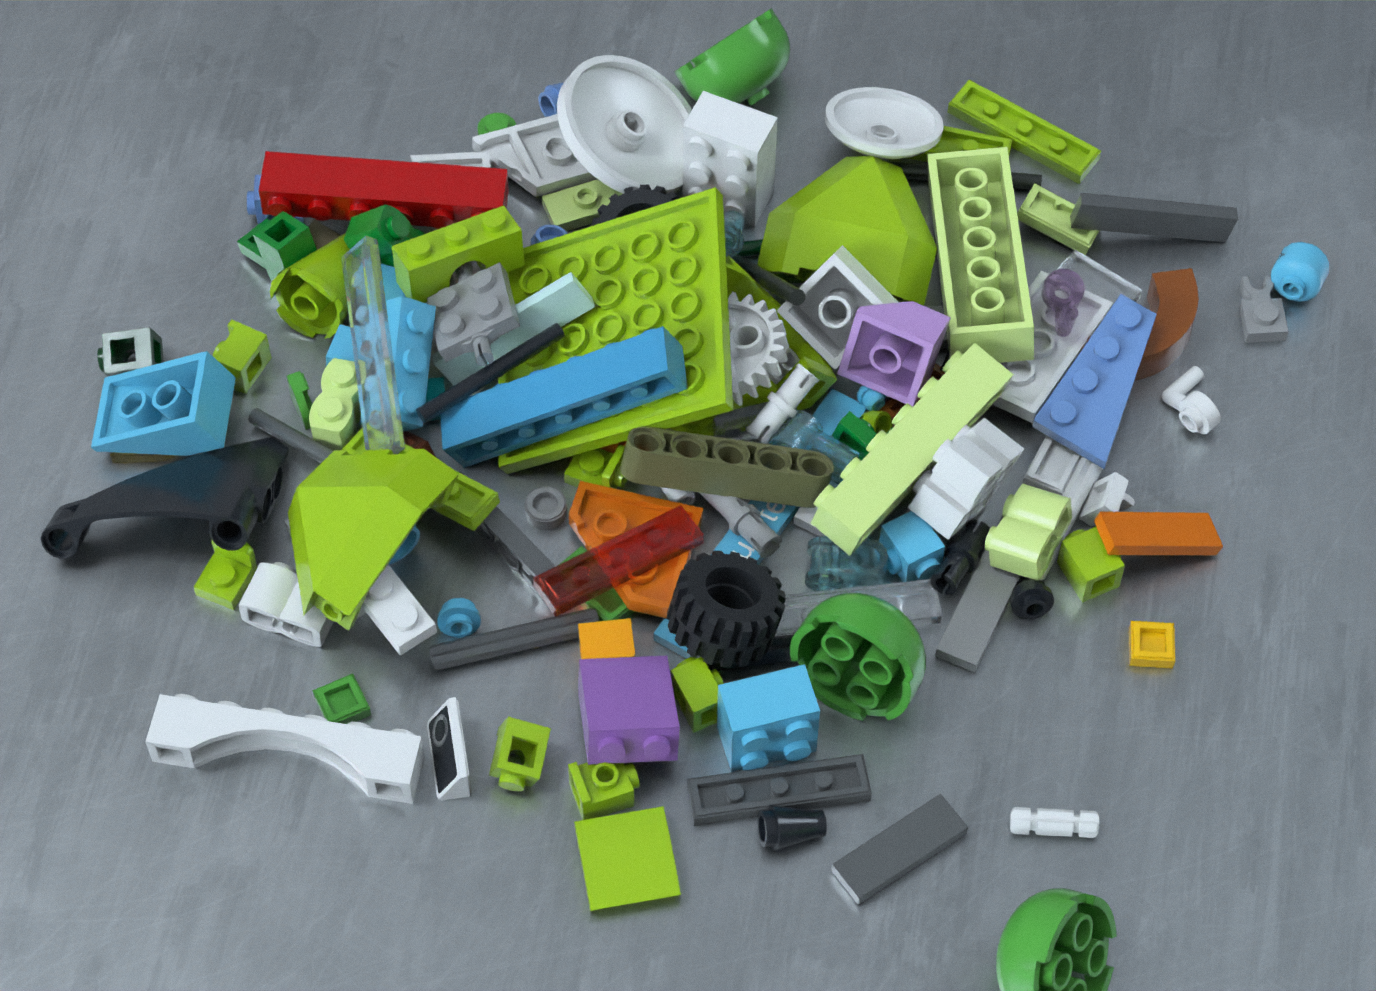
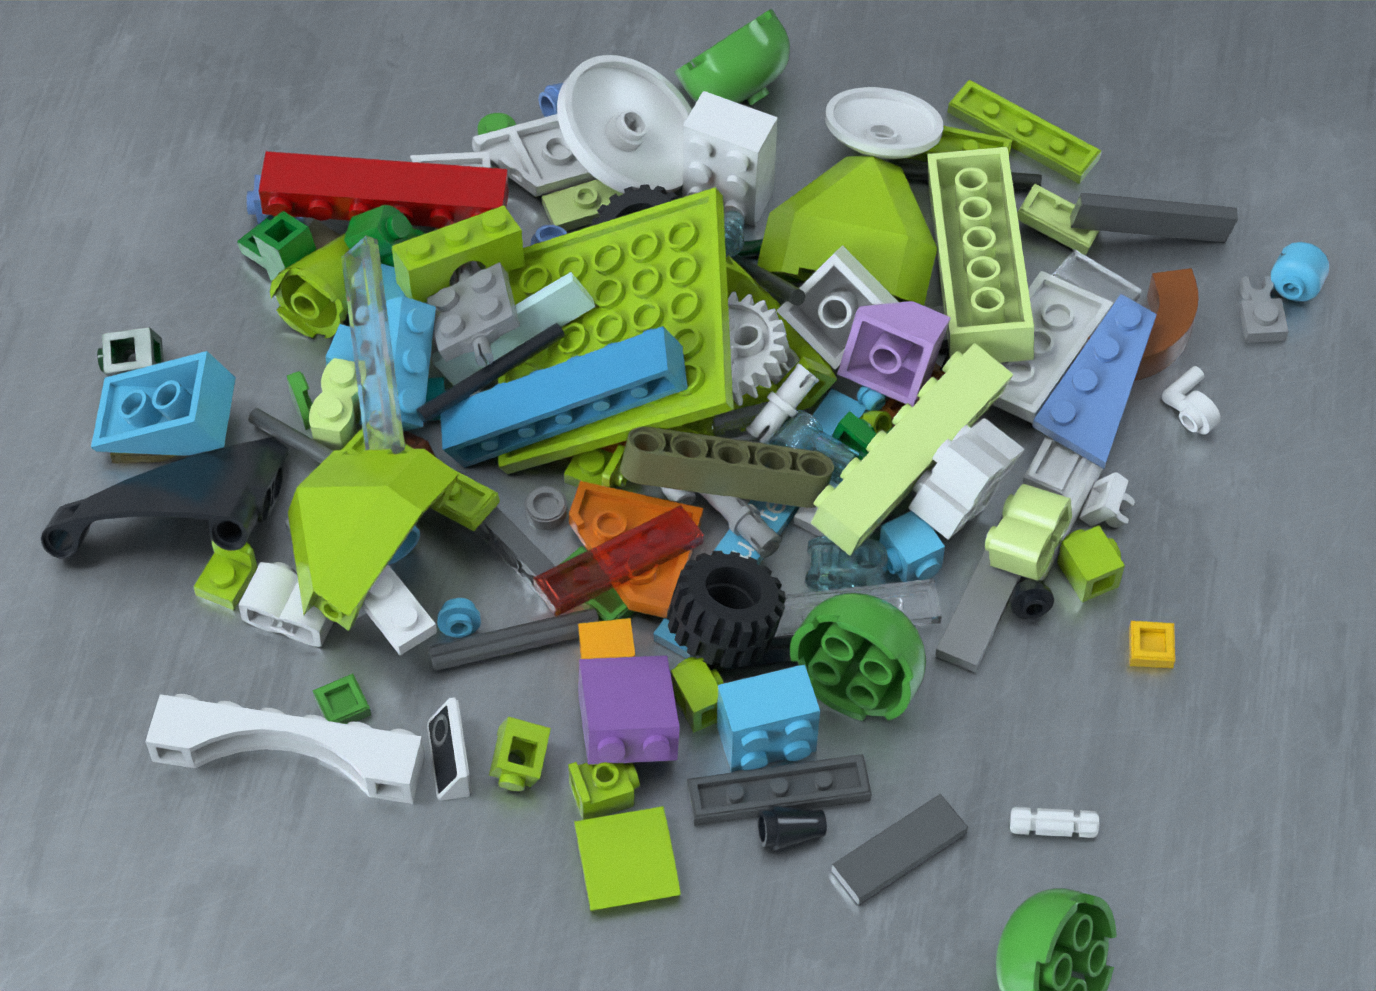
lime brick [213,319,272,394] -> none
black pin [930,519,990,595] -> none
clear purple plate [1041,269,1085,337] -> none
orange tile [1094,511,1223,555] -> none

